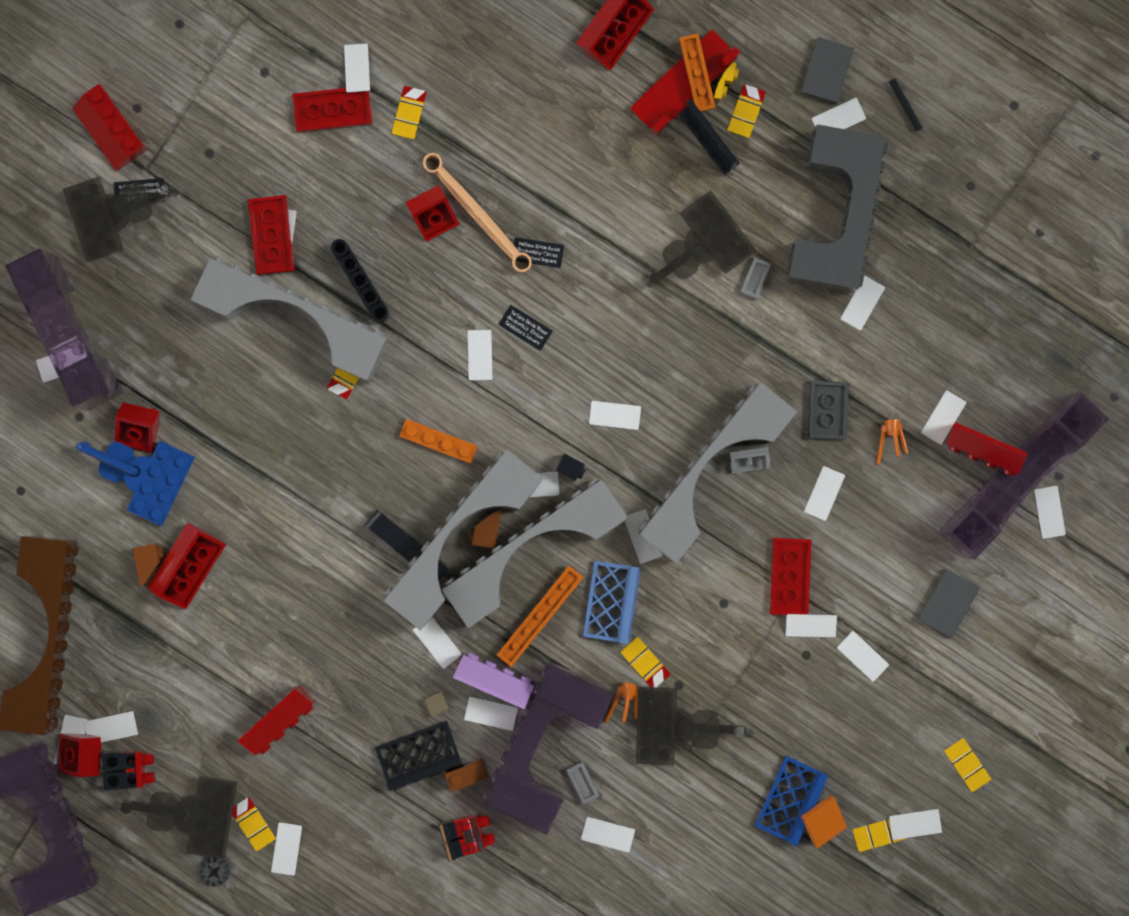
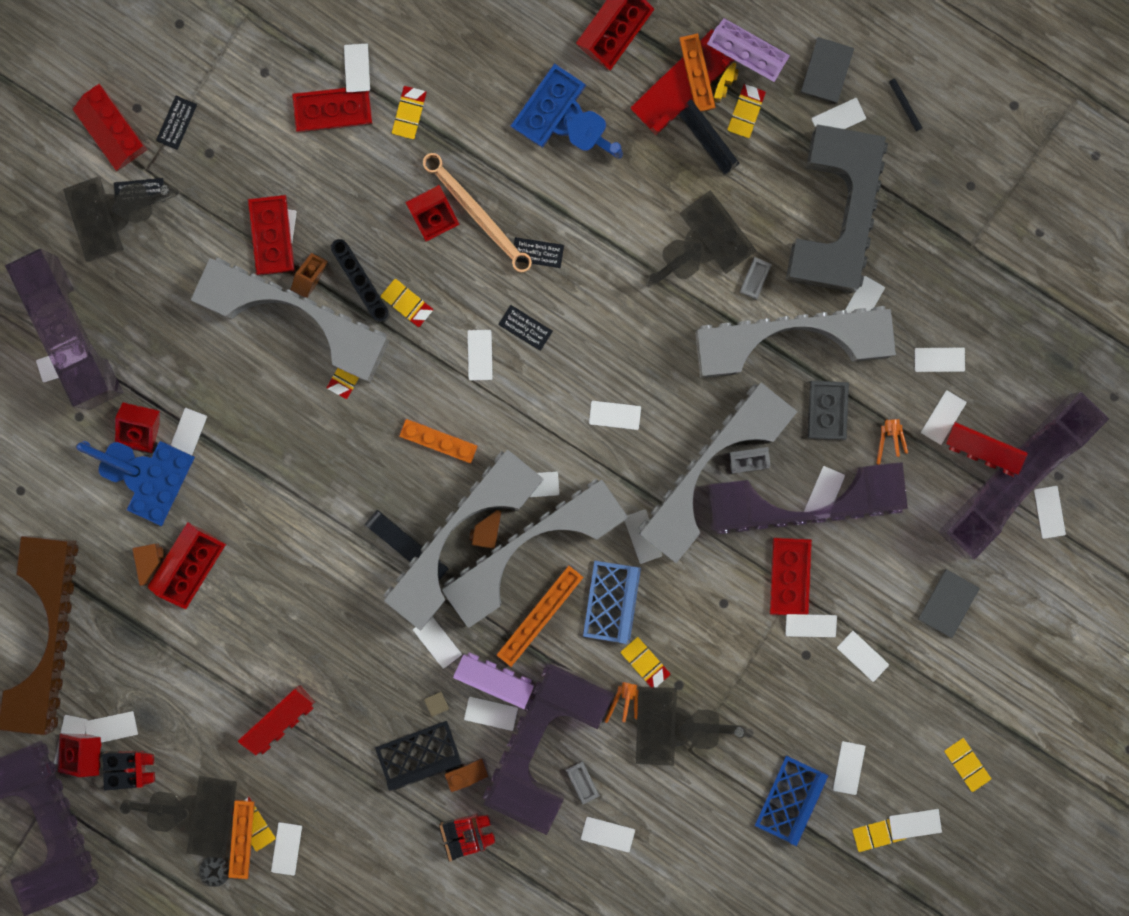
black brick [556,453,586,481] -> none
orange tile [801,795,847,849] -> none
none -> black sticker [156,95,197,150]
none -> white sticker [171,408,207,455]
none -> orange plate [228,800,255,879]
none -> dark orange slope [290,253,328,298]
none -> yellow sticker [381,279,433,327]
none -> blue plate [511,63,623,159]
none -> light grey arch [695,306,896,378]
none -> lavender fence [707,18,790,82]
none -> clear purple arch [707,462,908,534]
none -> white sticker [833,741,865,795]
none -> white sticker [915,348,965,372]

